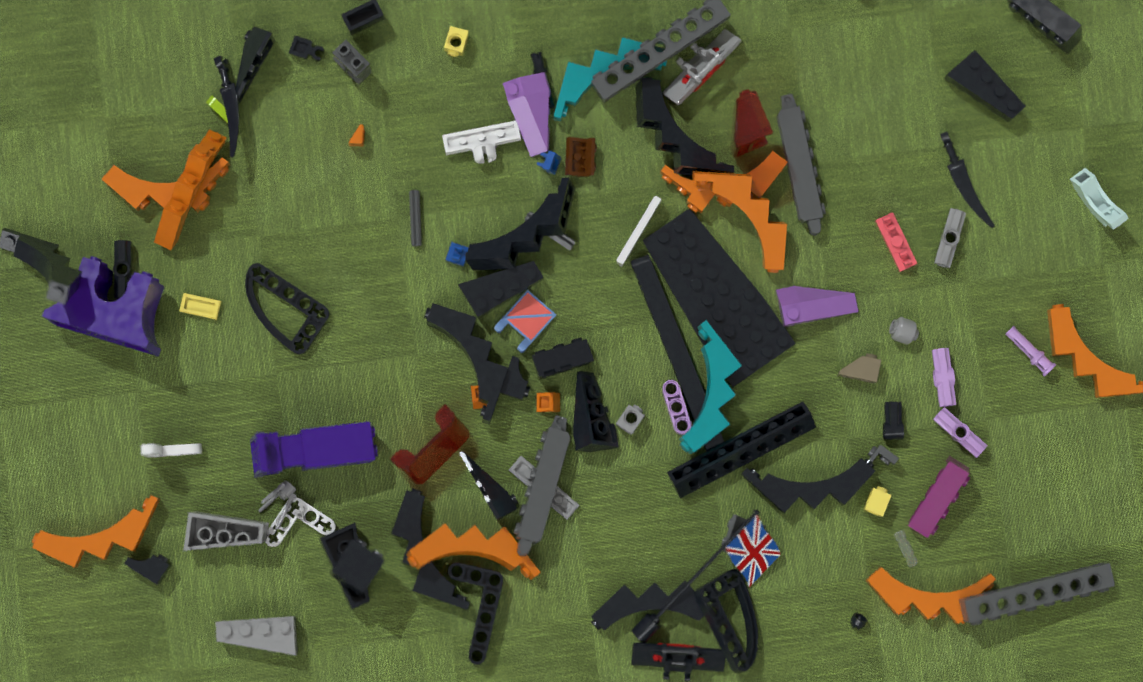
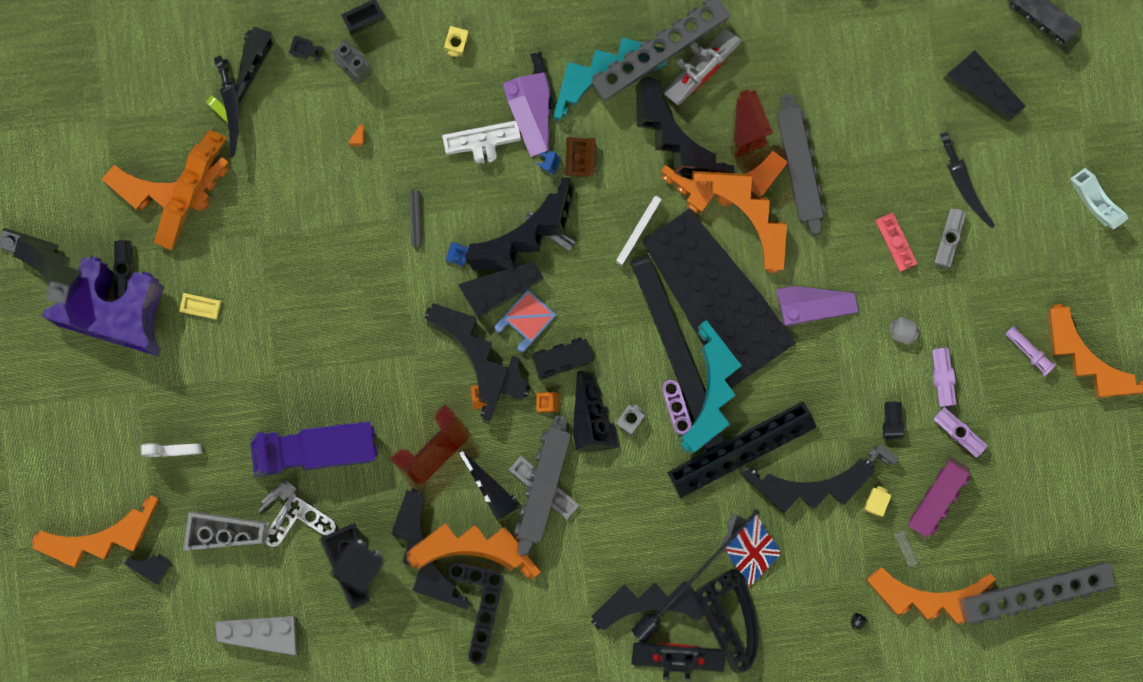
black beam [245,263,330,355] -> none
dark tan slope [837,354,881,384] -> none

